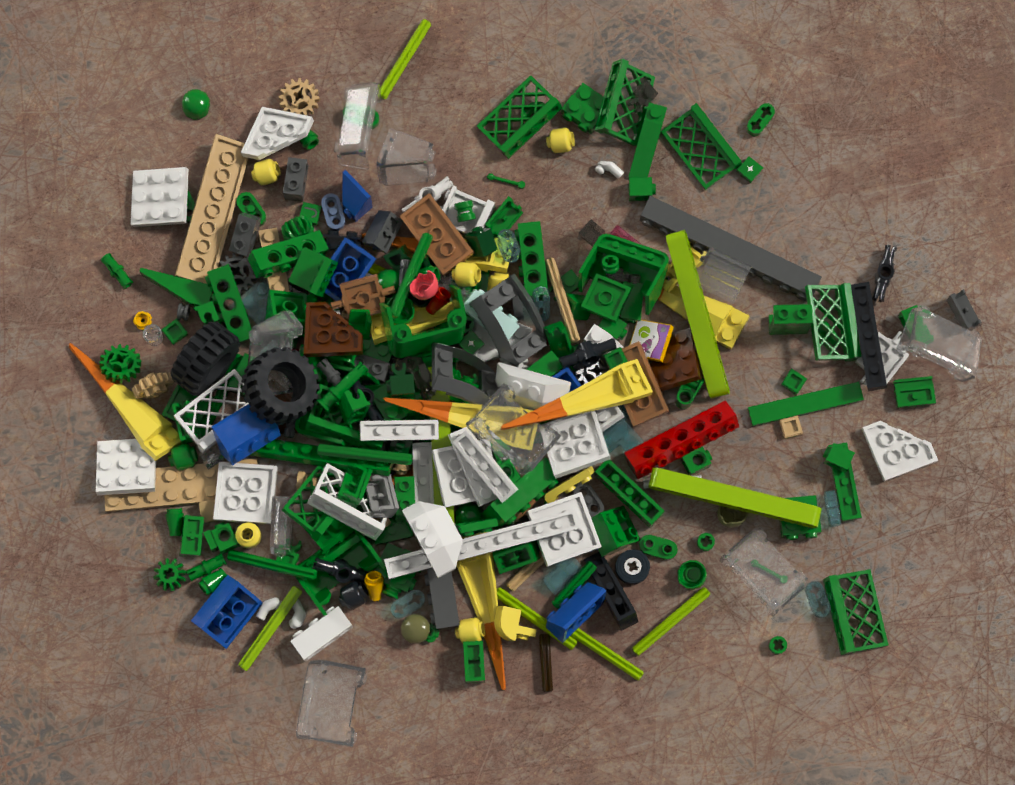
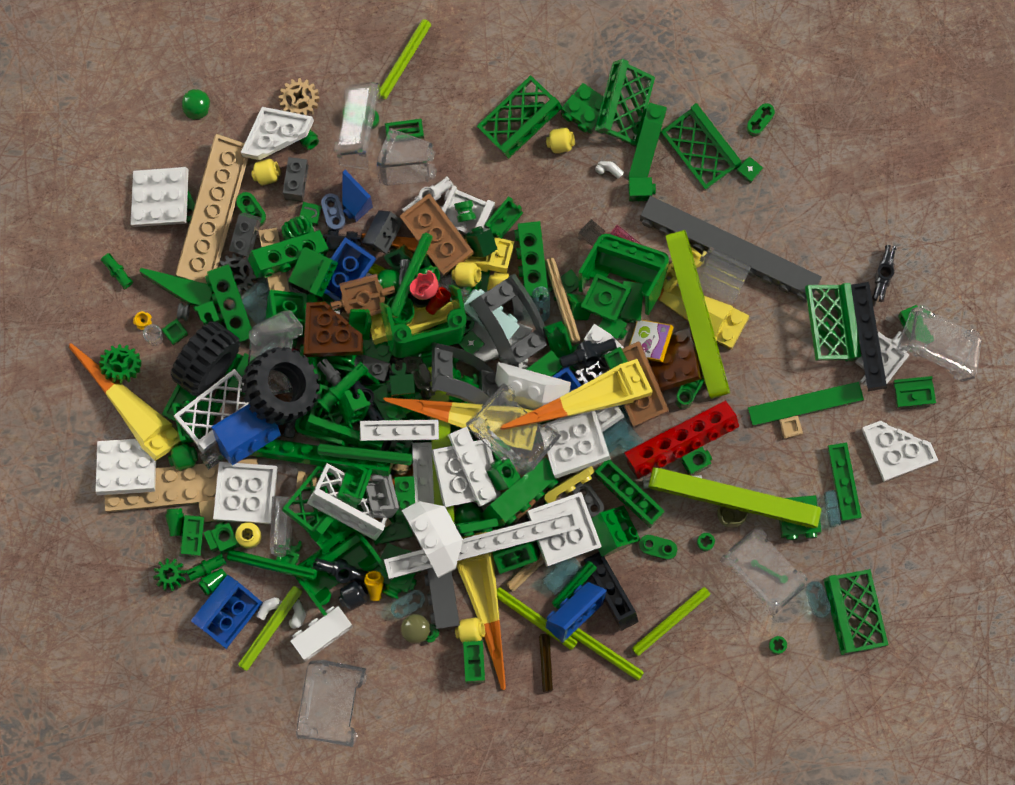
tan gear [132,372,174,399] -> none
white plate [452,429,519,503] -> none
green hinge [487,173,525,189] -> none
light yellow brick [494,606,537,641] -> none
clear light blue beam [497,229,520,262] -> none
green bush [602,255,619,274] -> none
clear smoke plate [605,267,641,284] -> none
black bush [615,549,650,585] -> none
clear smoke plate [627,80,658,114] -> none
green hair [677,560,707,590] -> none
green panel [768,304,813,335] -> none
green tile [781,368,807,396] -> none
green brick [823,443,855,473] -> none
dark grey hinge [947,289,982,333] -> none
none -> green tile [385,119,424,143]

